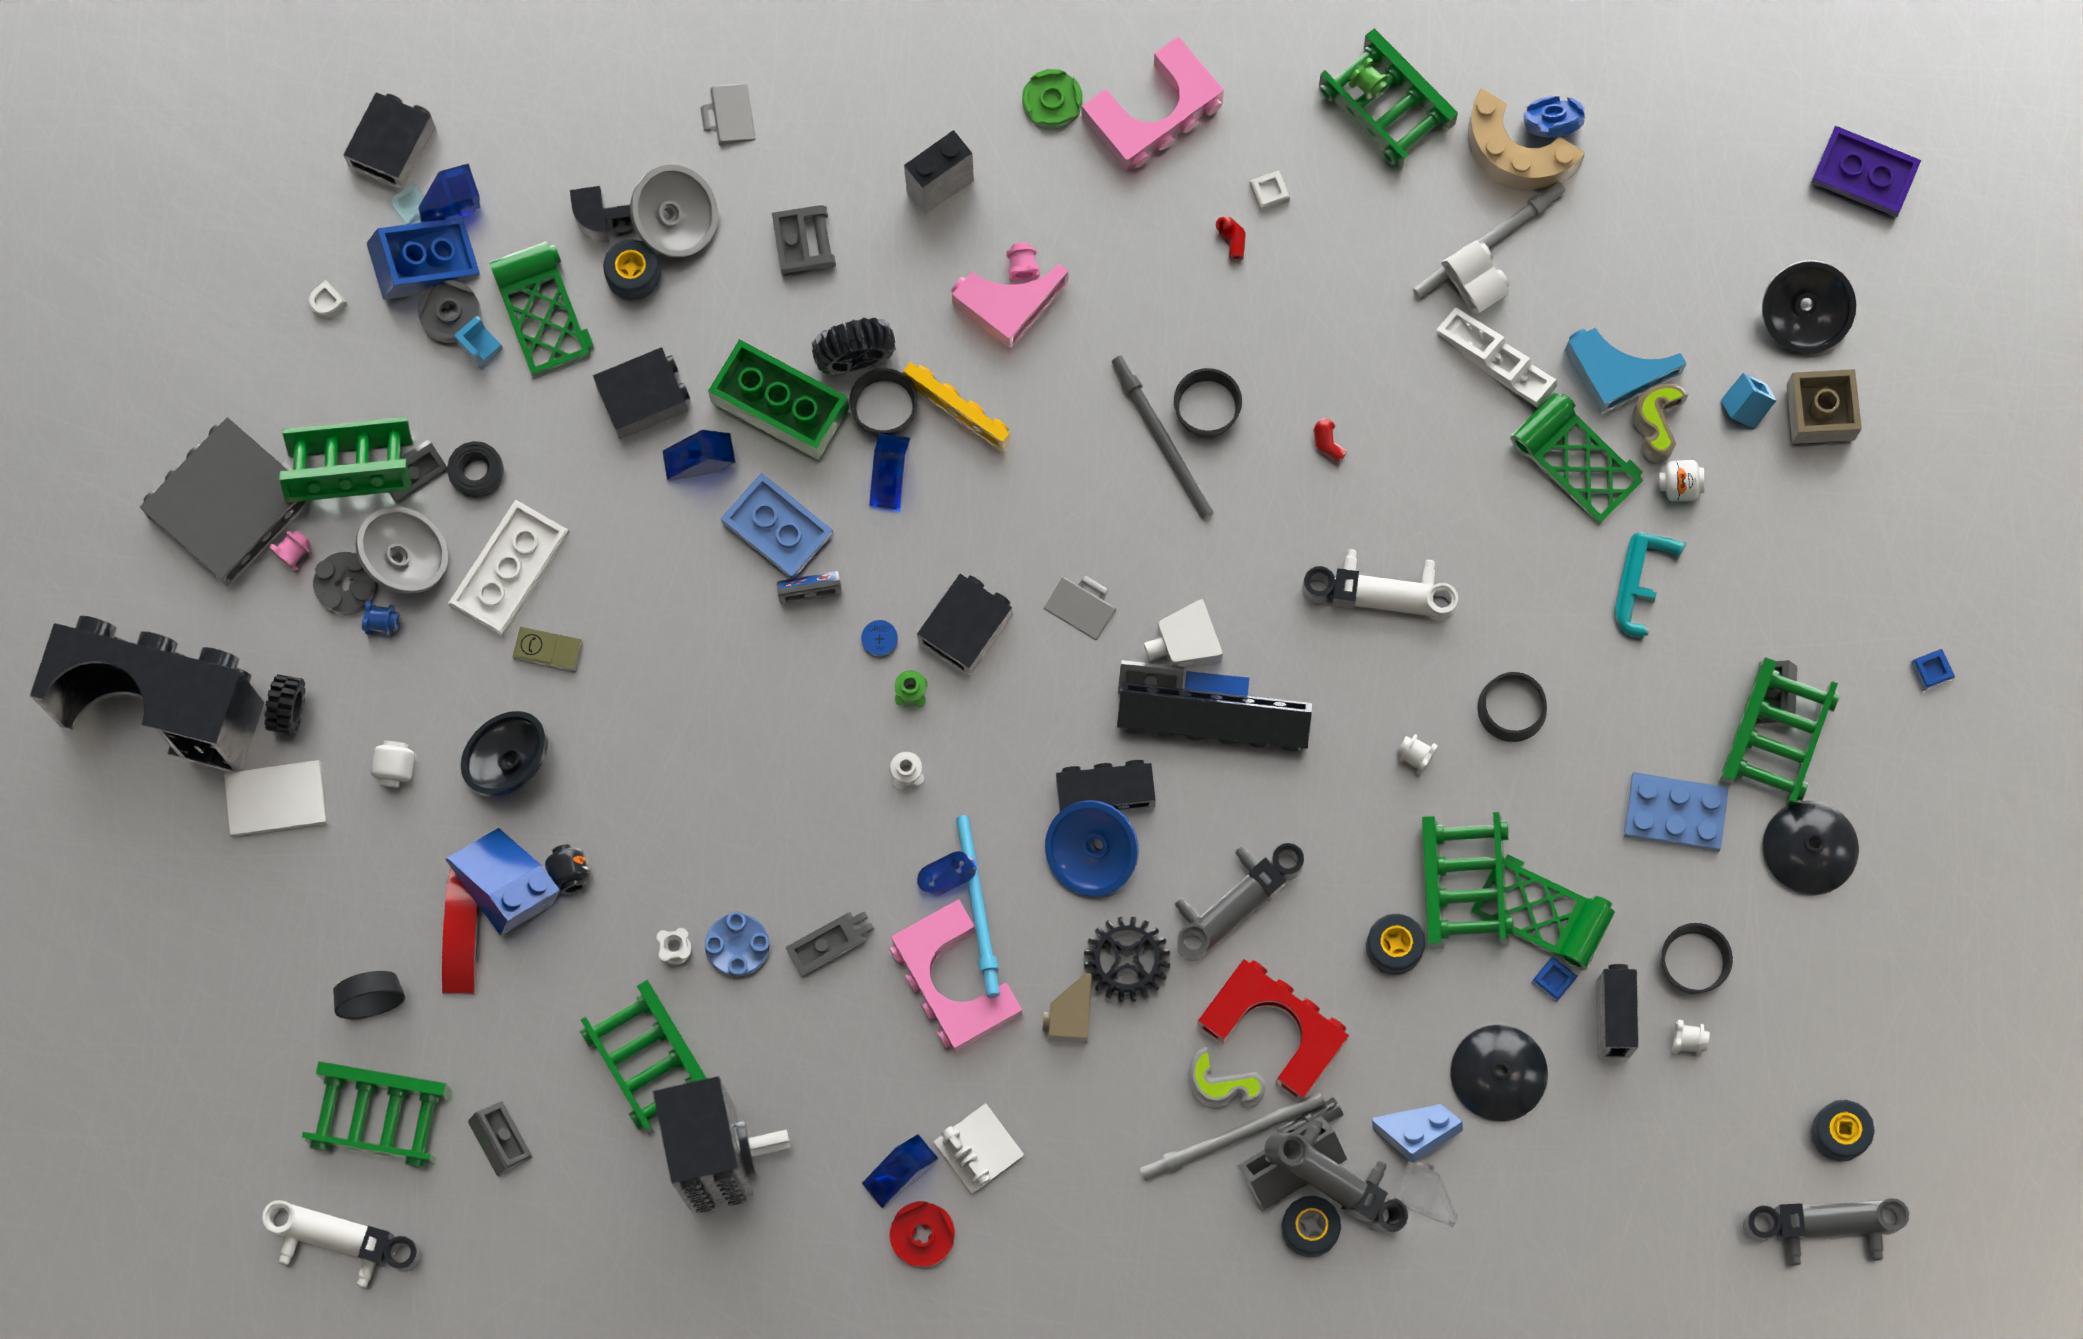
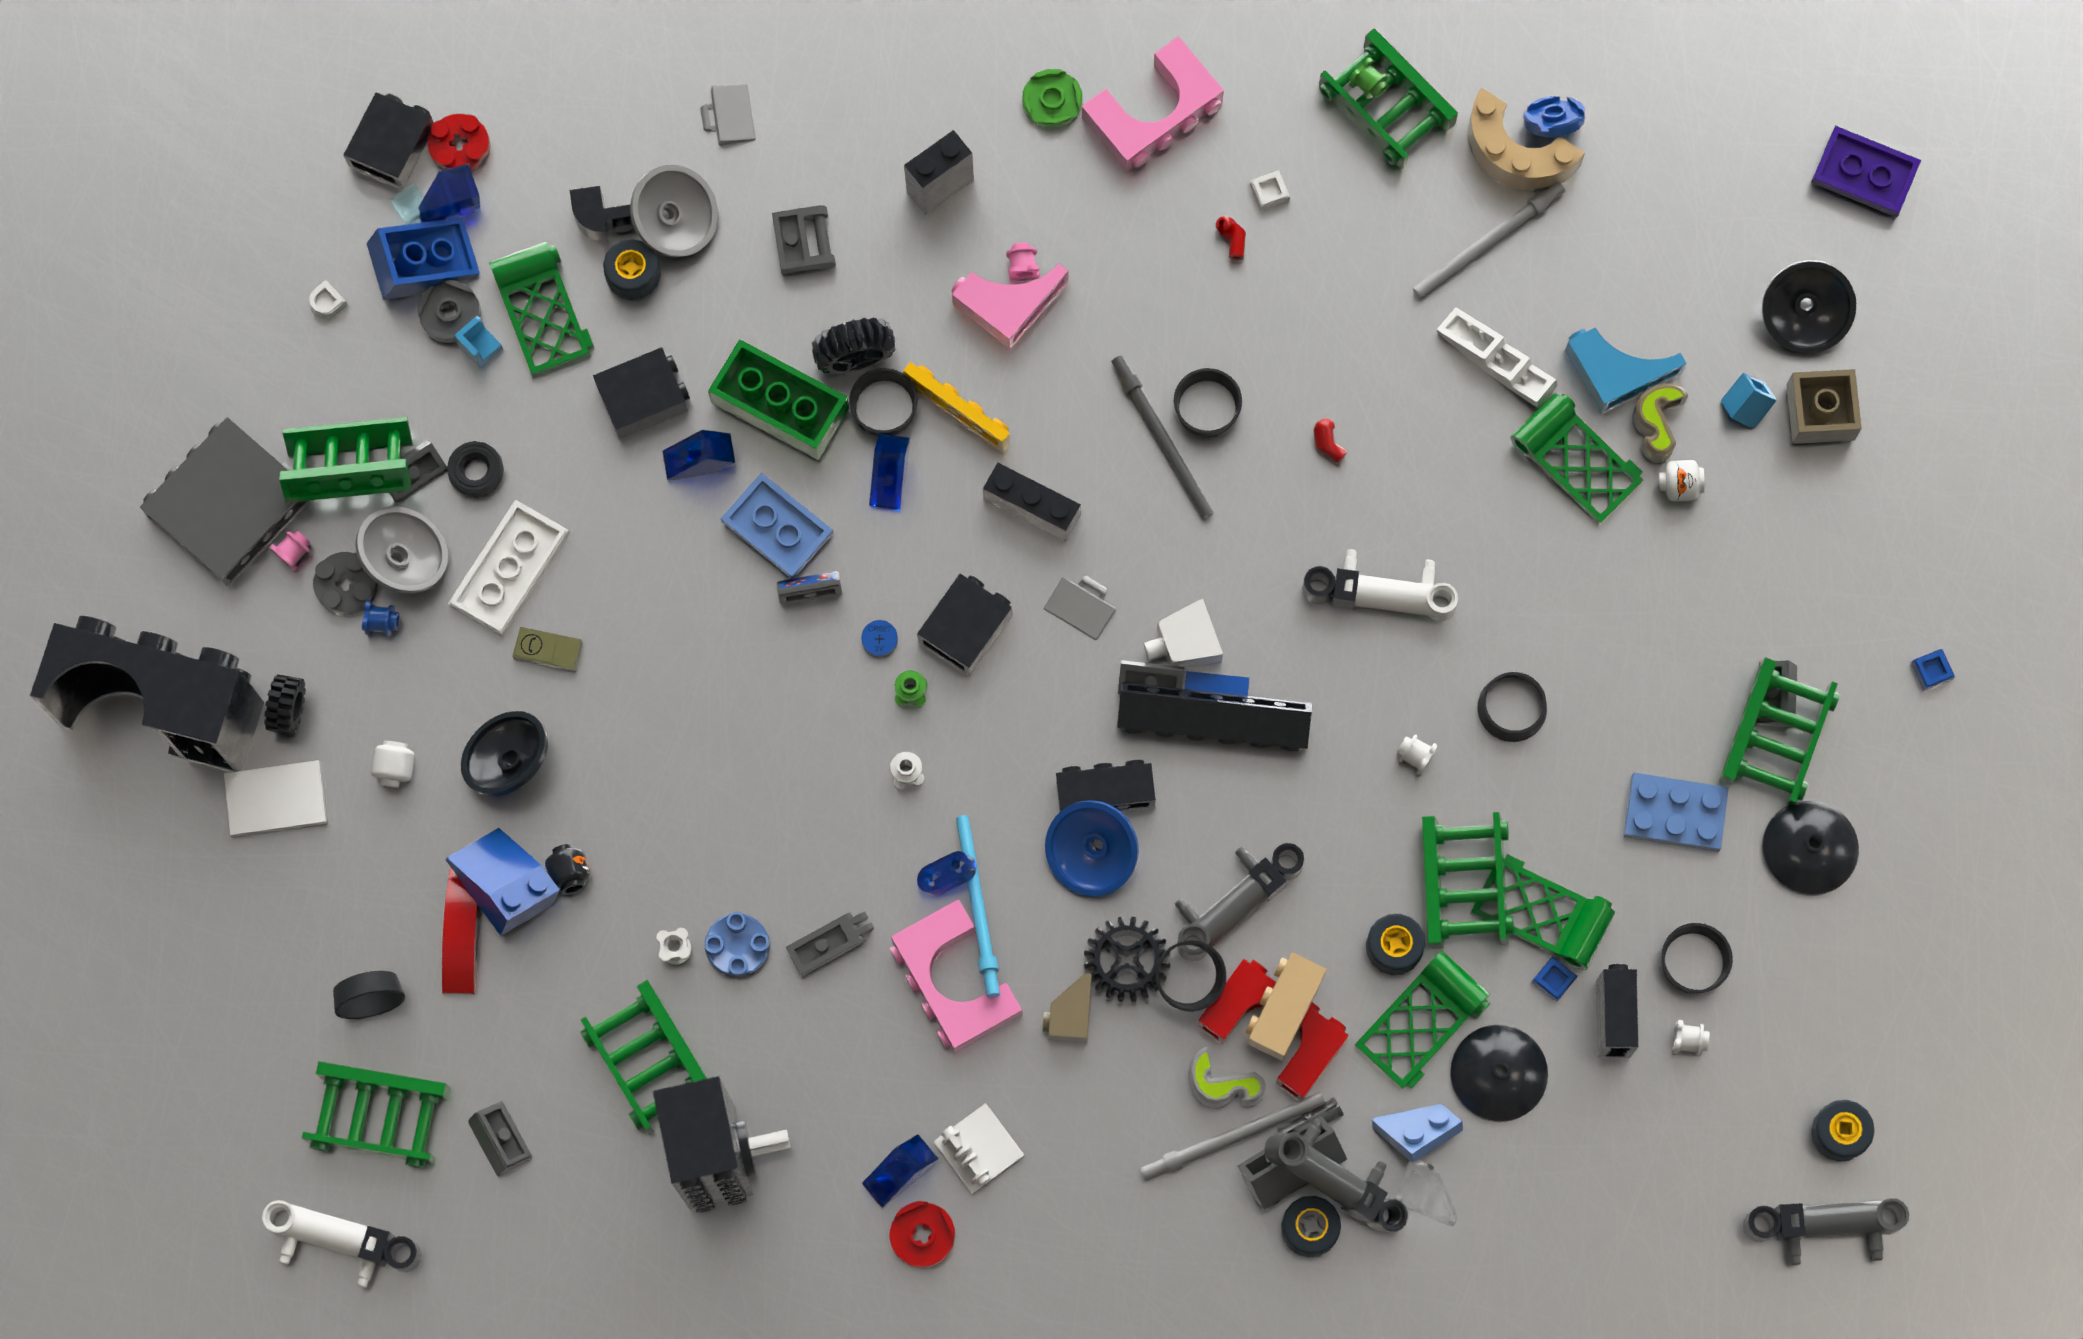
white brick [1441,241,1510,314] -> none
teal piece [1615,532,1687,639] -> none
none -> red plate [428,114,490,175]
none -> black brick [983,462,1081,542]
none -> black tyre [1155,940,1227,1012]
none -> tan brick [1245,952,1327,1061]
none -> green piece [1355,950,1491,1089]

